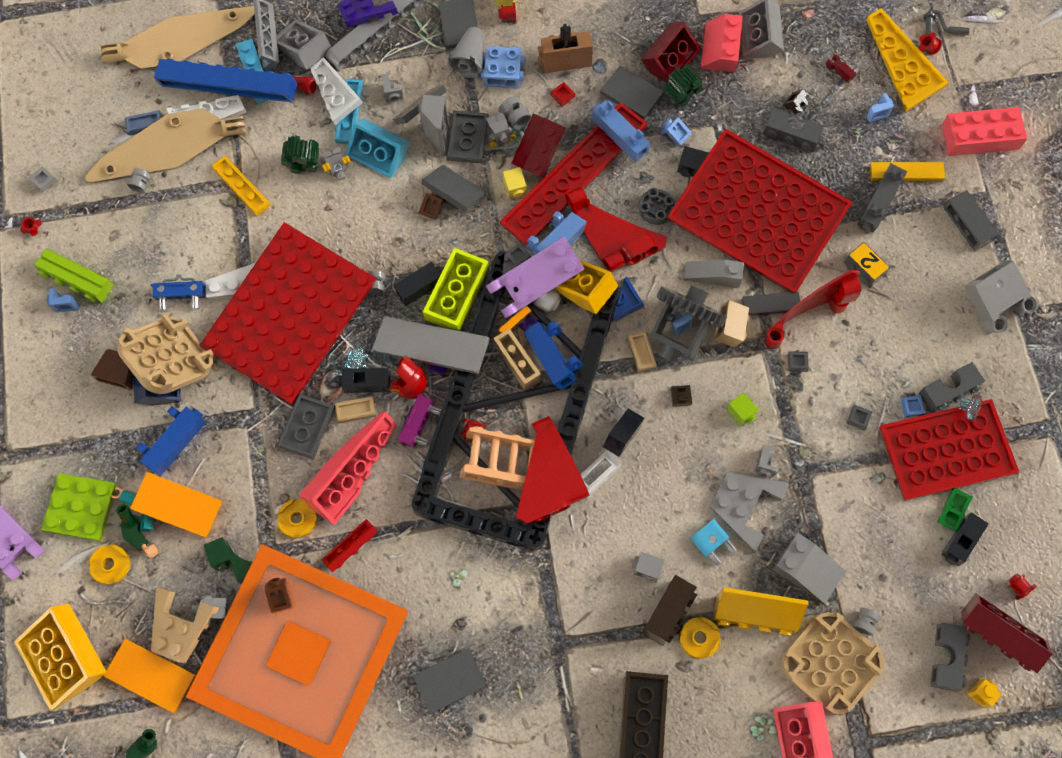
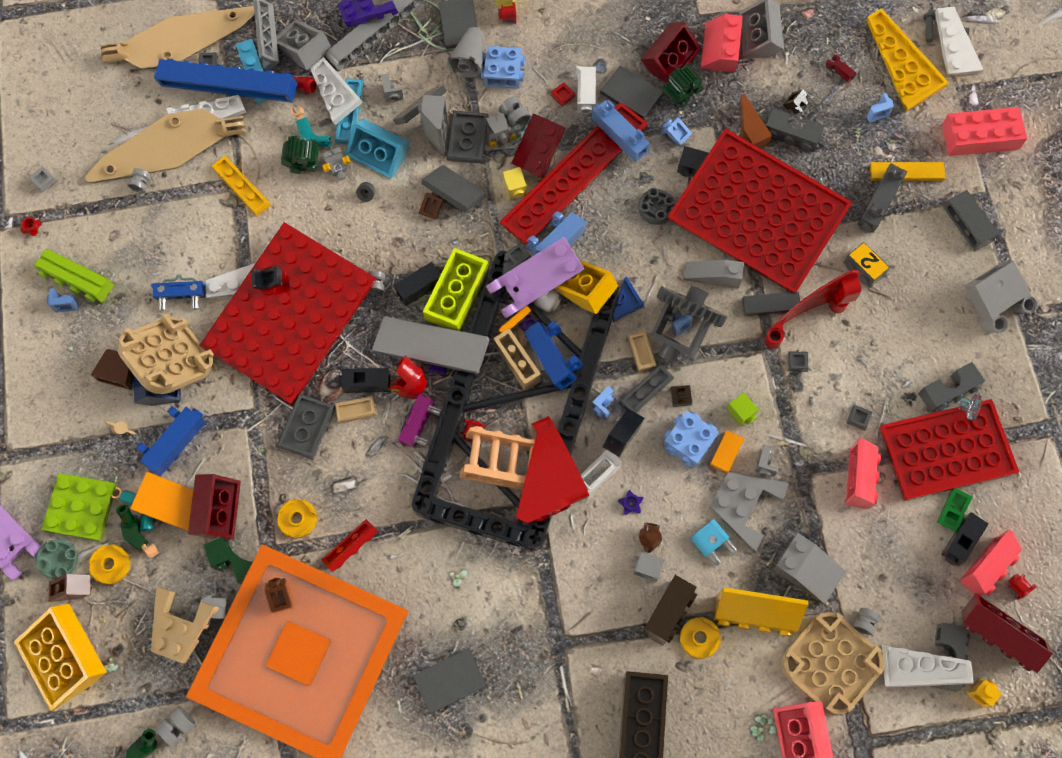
light orange tile [103,639,196,714] -> none
sand blue tile [125,110,162,136] -> none
coral wedge [299,411,396,525] -> none
clear light blue tile [345,346,370,369] -> none
medium nougat piece [538,24,593,73] -> none
red panel [565,186,667,272] -> none
tan brick [714,300,749,347] -> none
medium blue tile [900,395,926,418] -> none
red brick [919,32,942,55] -> none
none -> sand green dish [36,539,78,579]
none -> slope [48,574,92,602]
none -> tan piece [105,420,135,435]
none -> light grey wheel [155,706,197,747]
none -> dark red slope [188,474,241,540]
none -> dark grey tile [199,52,218,66]
none -> black bracket [251,266,283,291]
none -> teal arm [291,105,332,147]
none -> dark grey tile [356,182,376,202]
none -> white window [576,66,596,114]
none -> light blue bracket [592,386,614,420]
none -> dark purple plate [618,490,643,515]
none -> dark grey tile [619,364,674,413]
none -> reddish brown rock [639,523,662,553]
none -> light blue brick [663,410,719,468]
none -> light orange tile [710,430,744,473]
none -> dark orange slope [739,94,772,149]
none -> coral slope [846,438,881,509]
none -> white wing [882,645,974,688]
none -> white wing [935,7,984,77]
none -> coral slope [959,529,1022,596]

